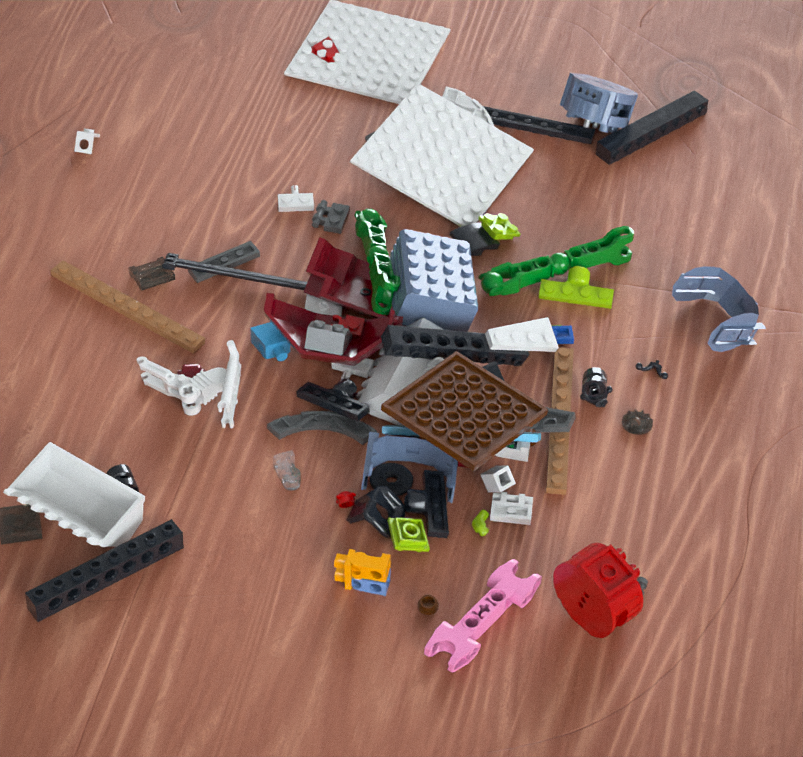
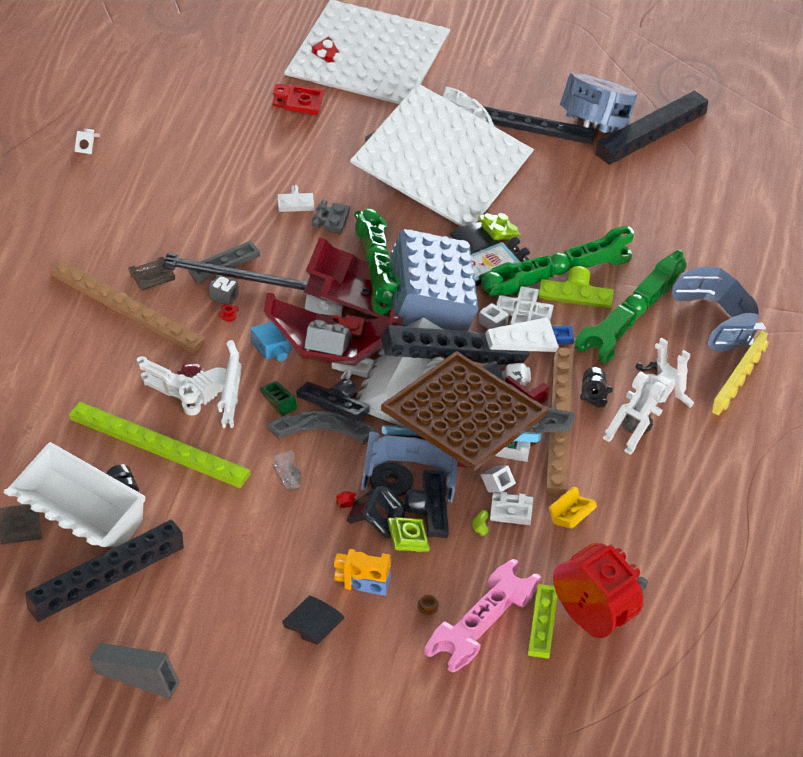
none -> lime plate [69,402,250,488]
none -> dark grey slope [90,643,180,699]
none -> dark grey brick [208,275,238,305]
none -> red plate [218,304,239,322]
none -> dark green slope [260,381,297,416]
none -> red plate [272,84,325,116]
none -> black slope [282,595,345,645]
none -> tile [471,236,530,287]
none -> white brick [479,303,509,329]
none -> white plate [496,286,554,325]
none -> white head [502,363,531,387]
none -> dark red bracket [505,376,549,404]
none -> lime plate [528,584,557,659]
none -> yellow bracket [549,486,597,529]
none -> green piece [574,249,687,364]
none -> white piece [603,338,694,455]
none -> light yellow plate [712,331,769,416]

